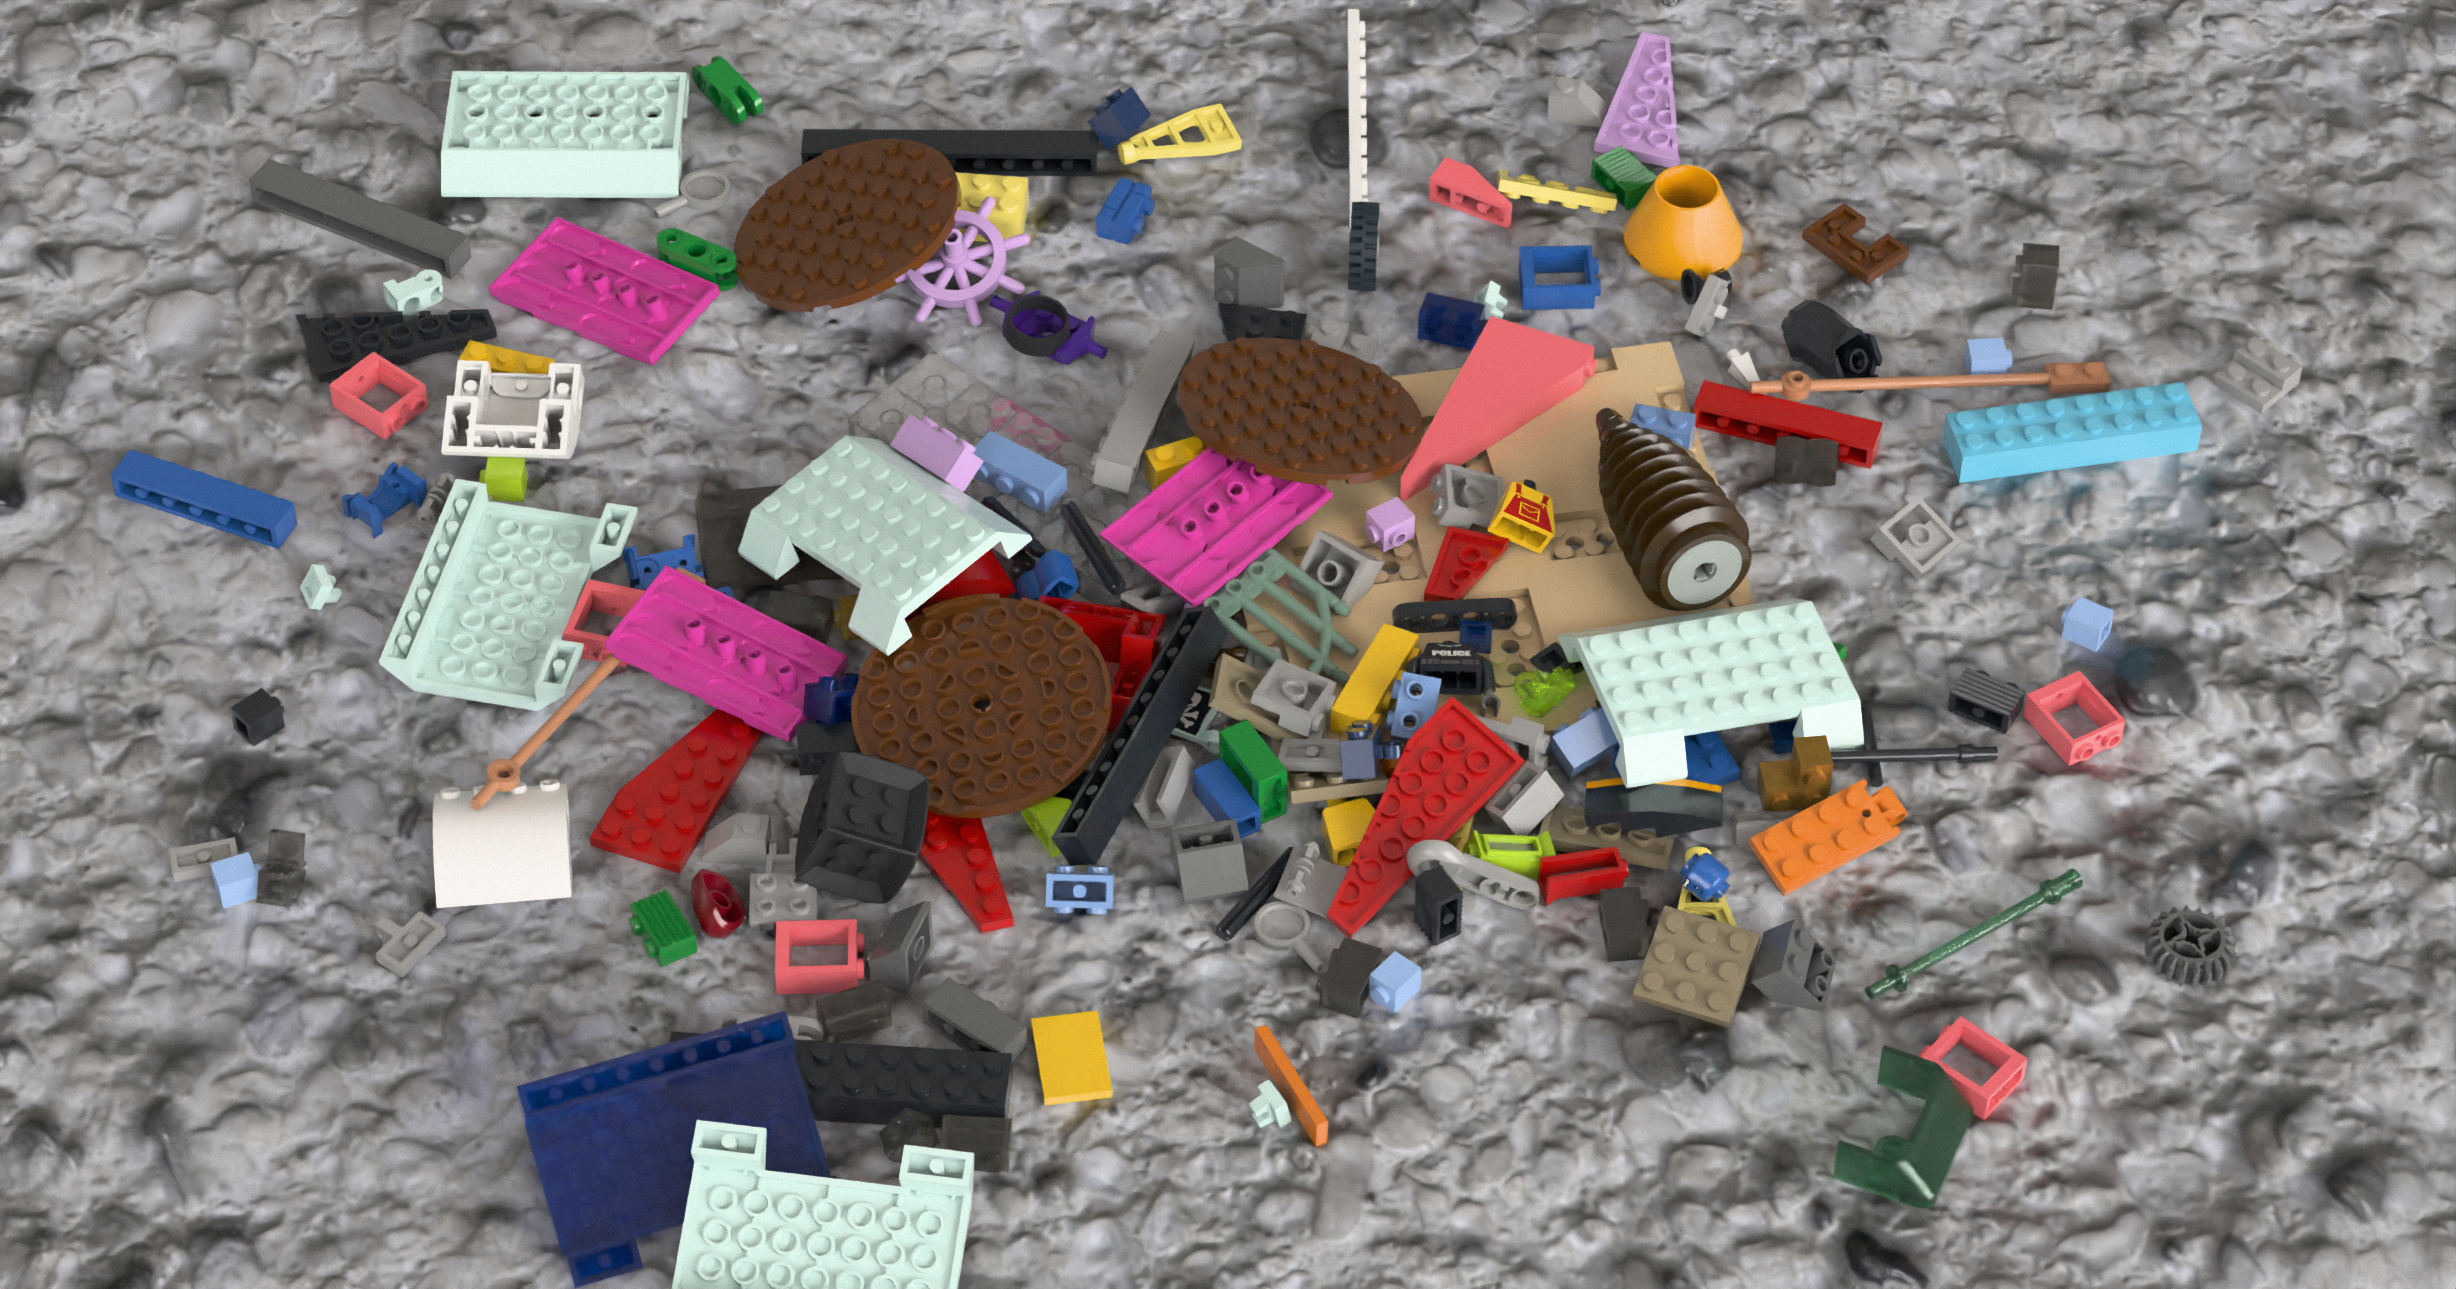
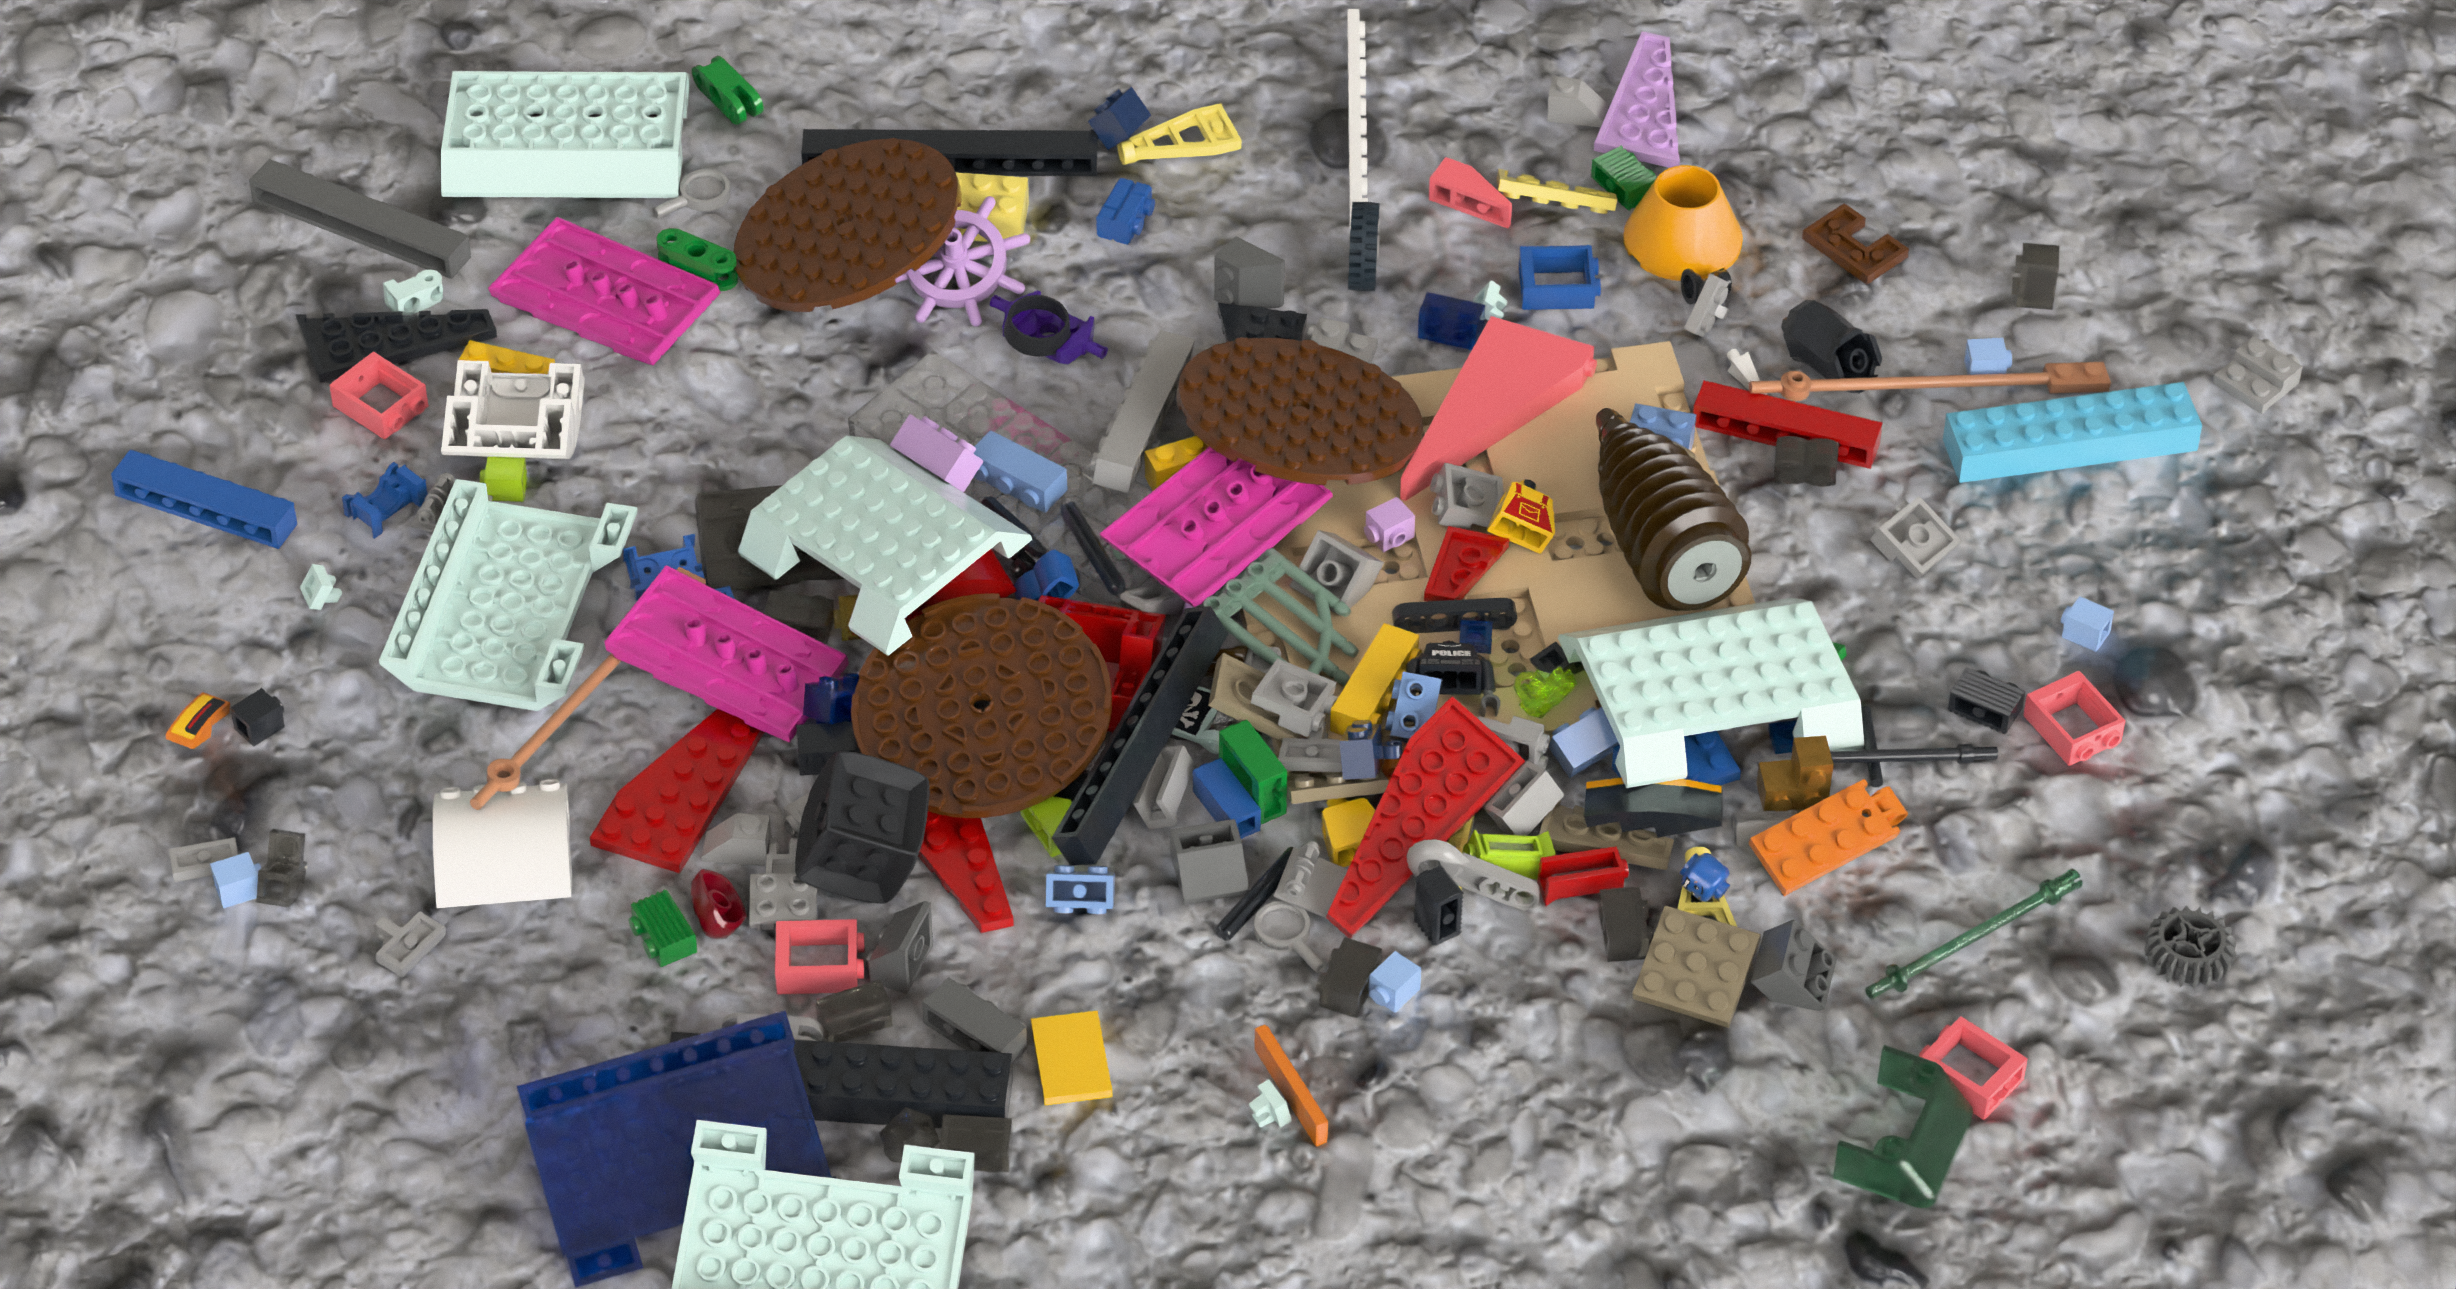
coral window [563,579,645,667] -> none
none -> slope [166,692,230,749]

